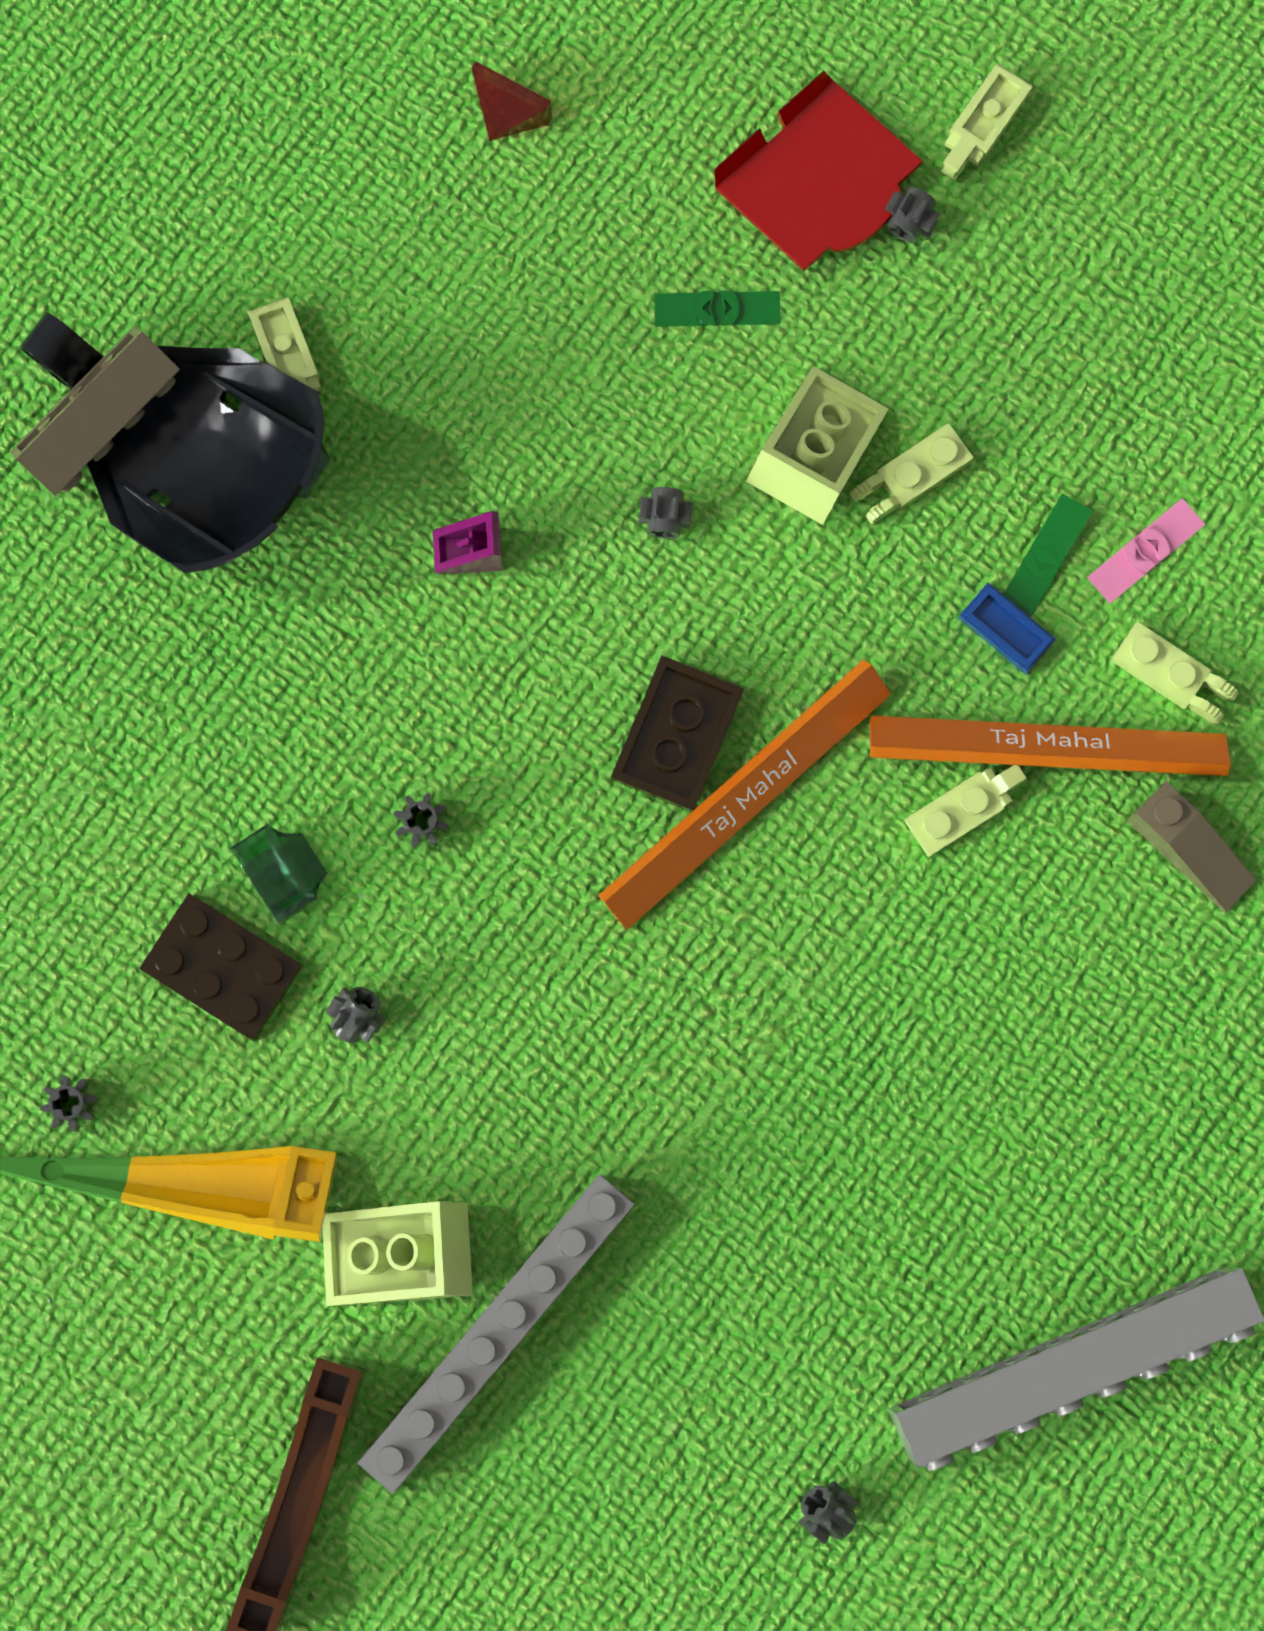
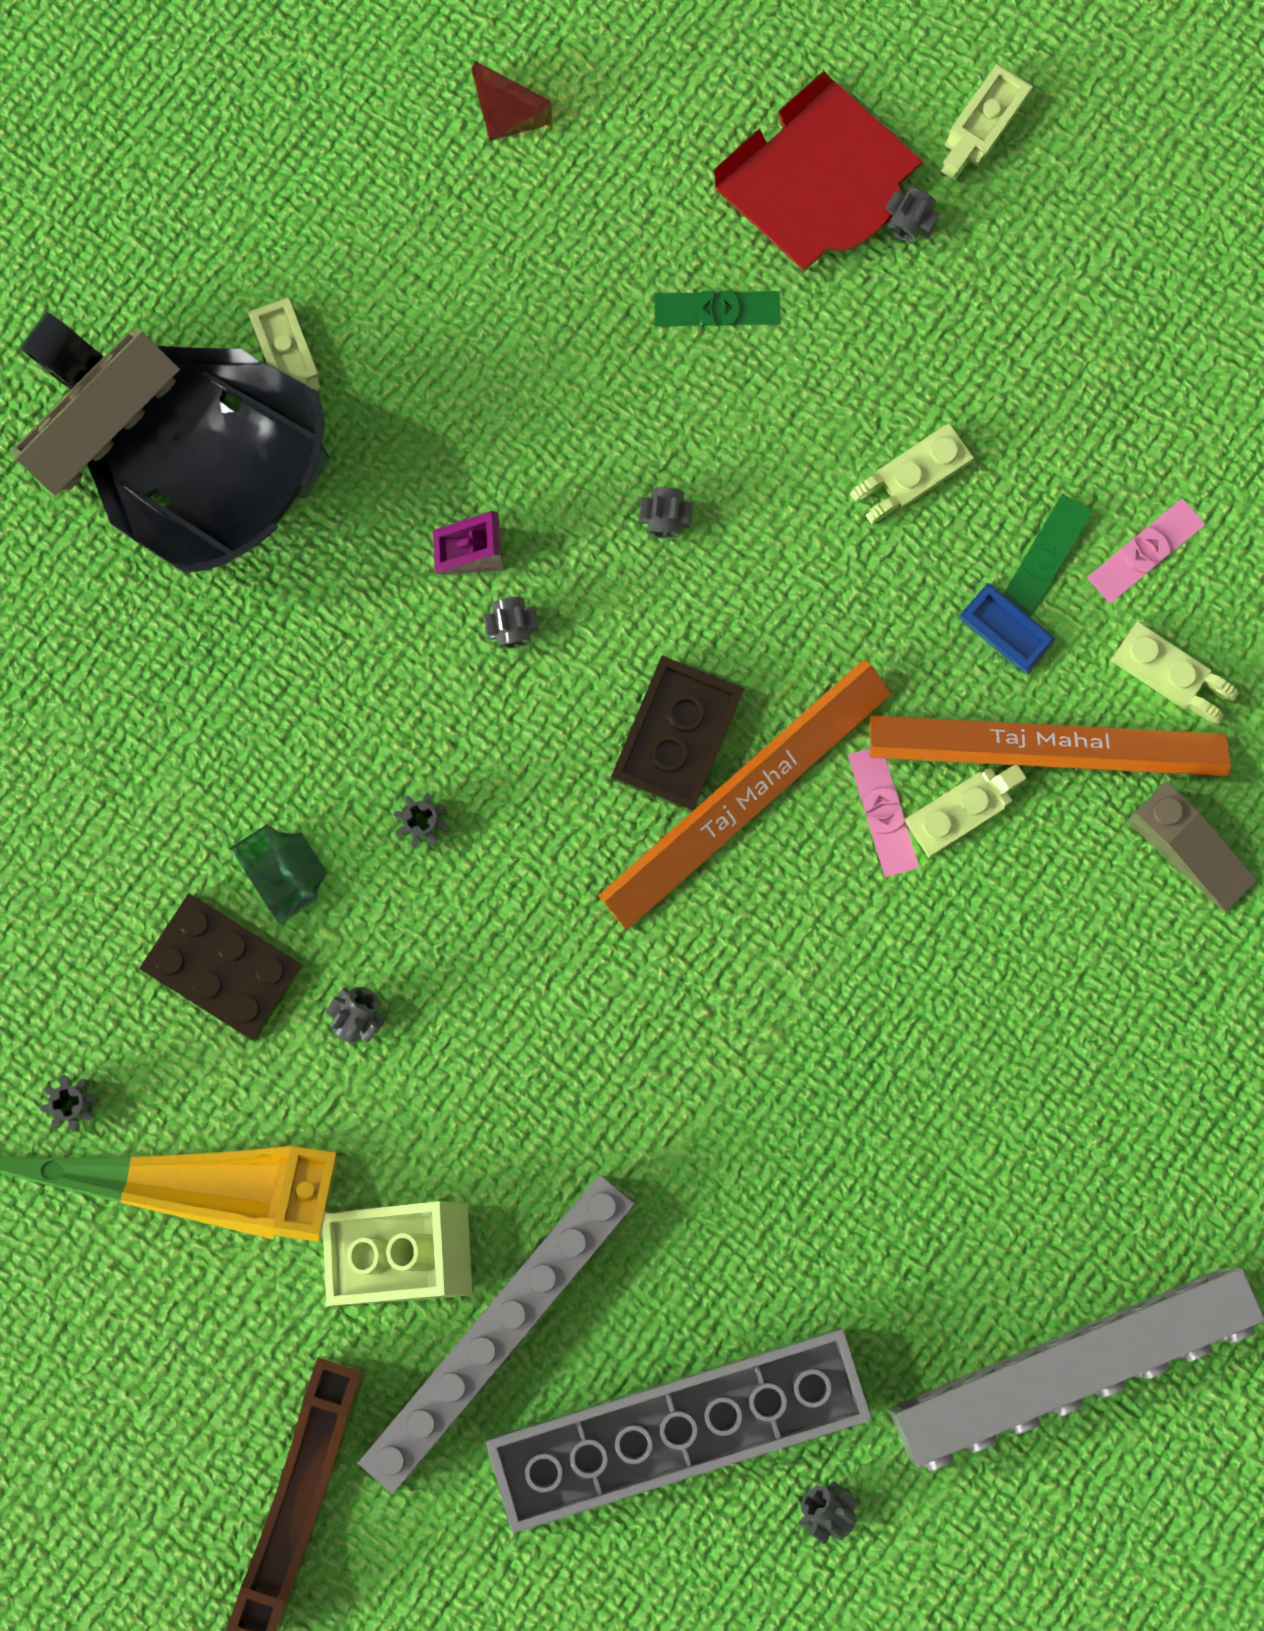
yellowish green slope [746,366,889,525] -> none
none -> dark grey gear [483,597,539,649]
none -> light grey brick [485,1327,872,1534]
none -> bright pink piece [848,748,919,877]

